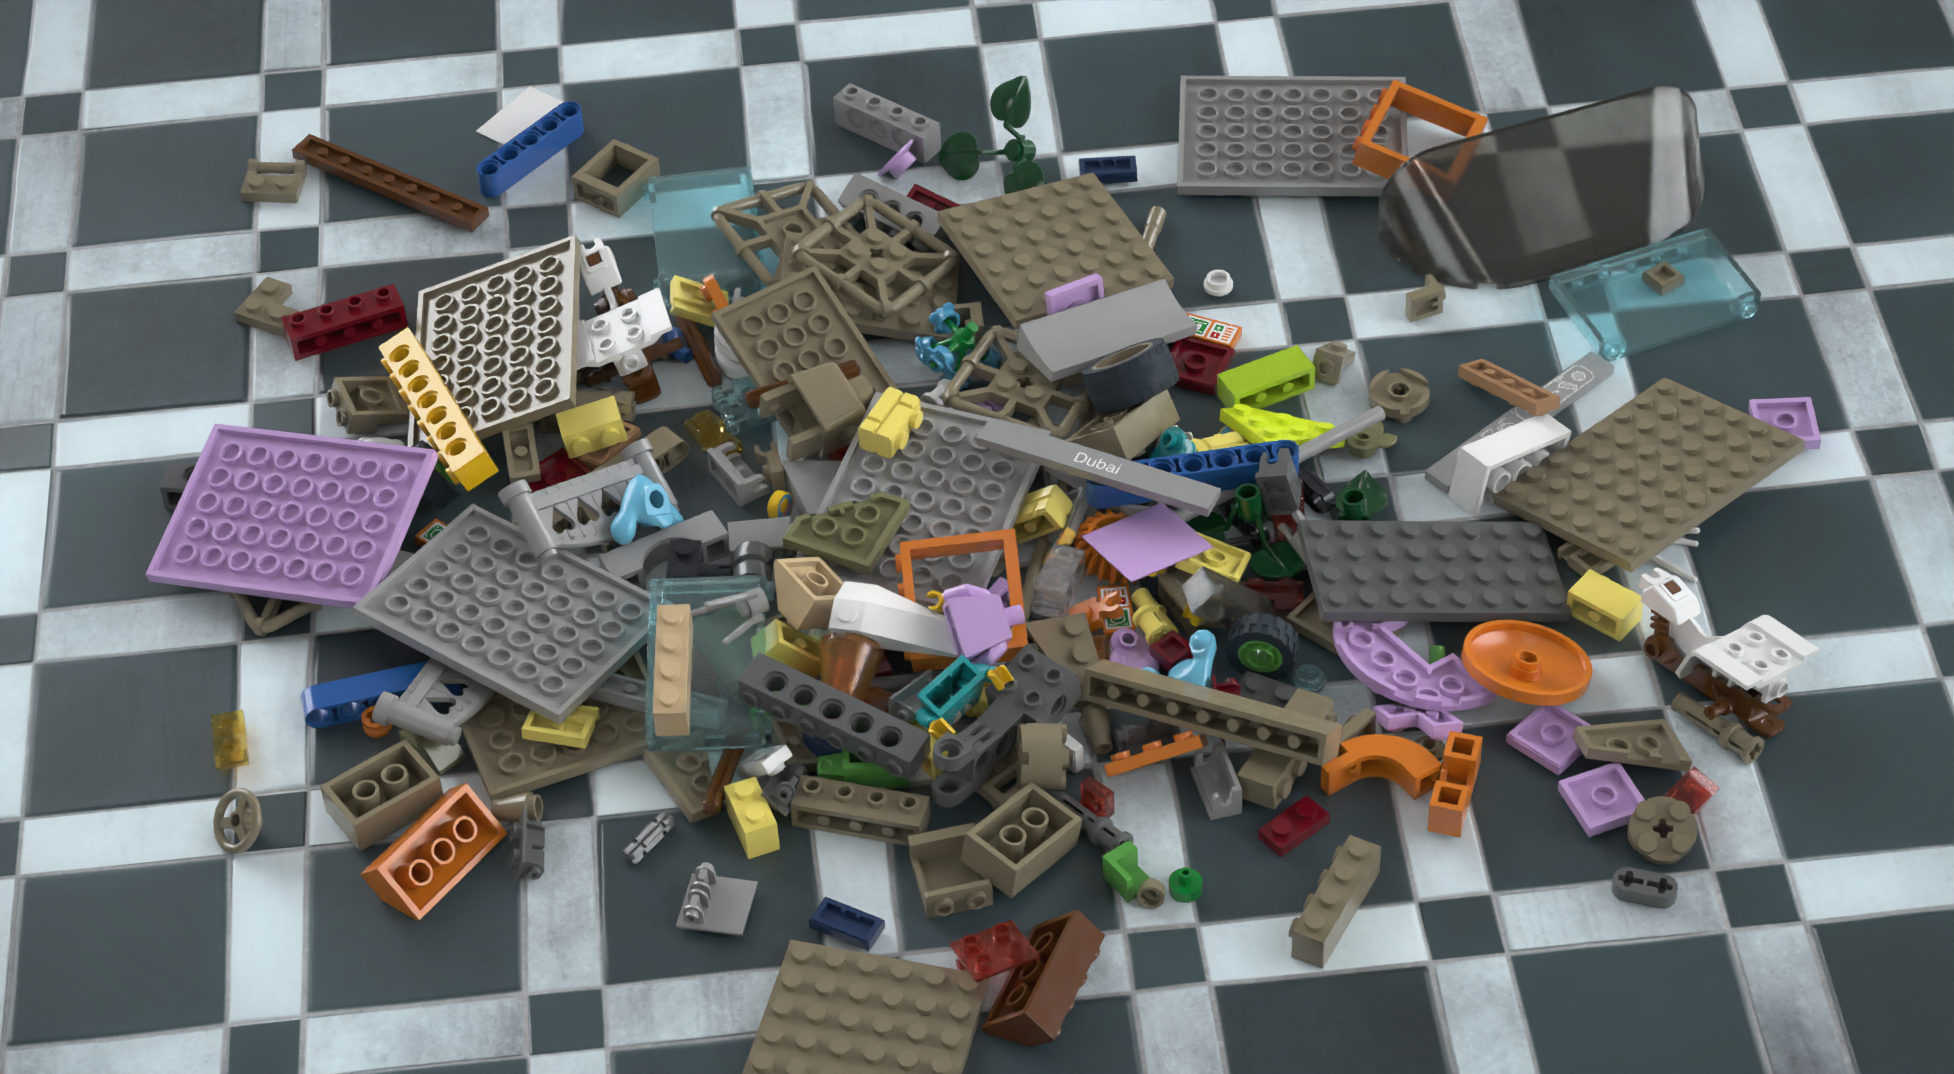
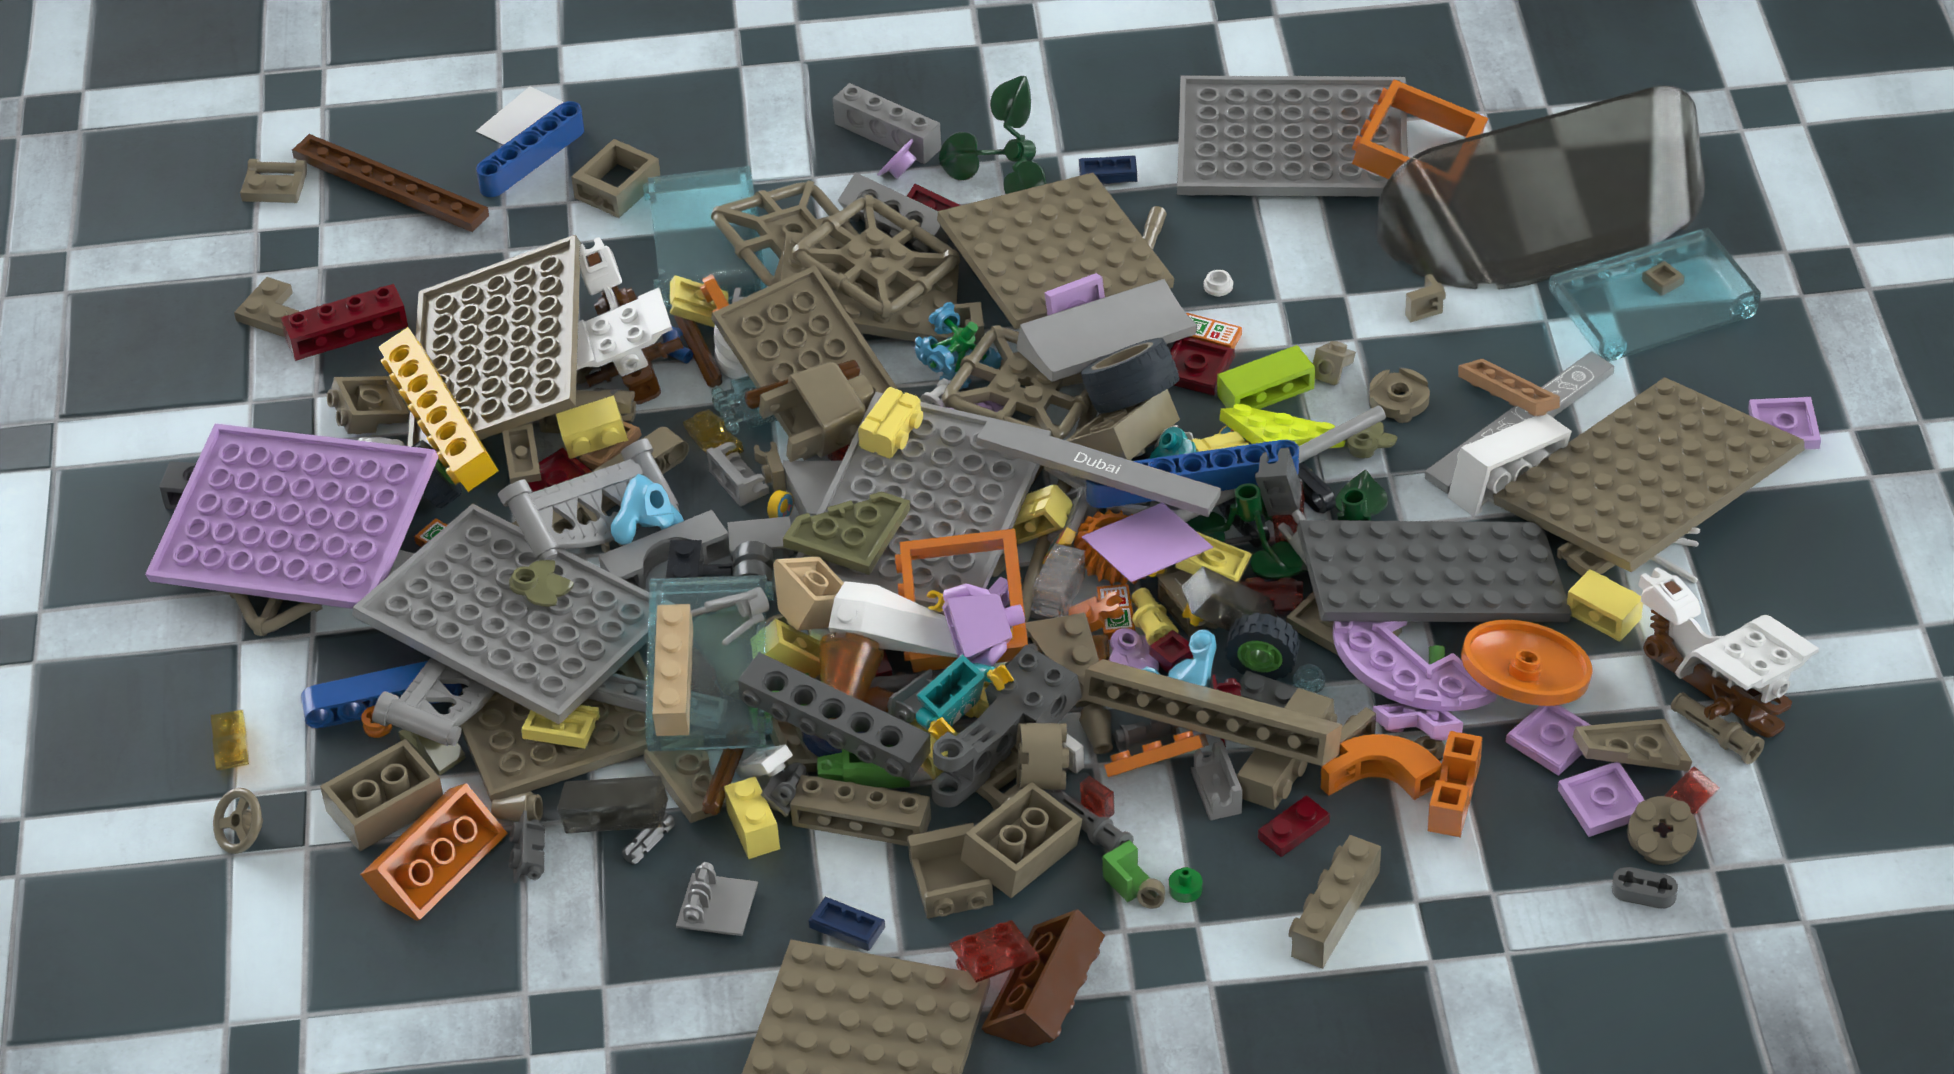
none -> olive plate [509,560,574,607]
none -> clear smoke brick [557,775,668,833]

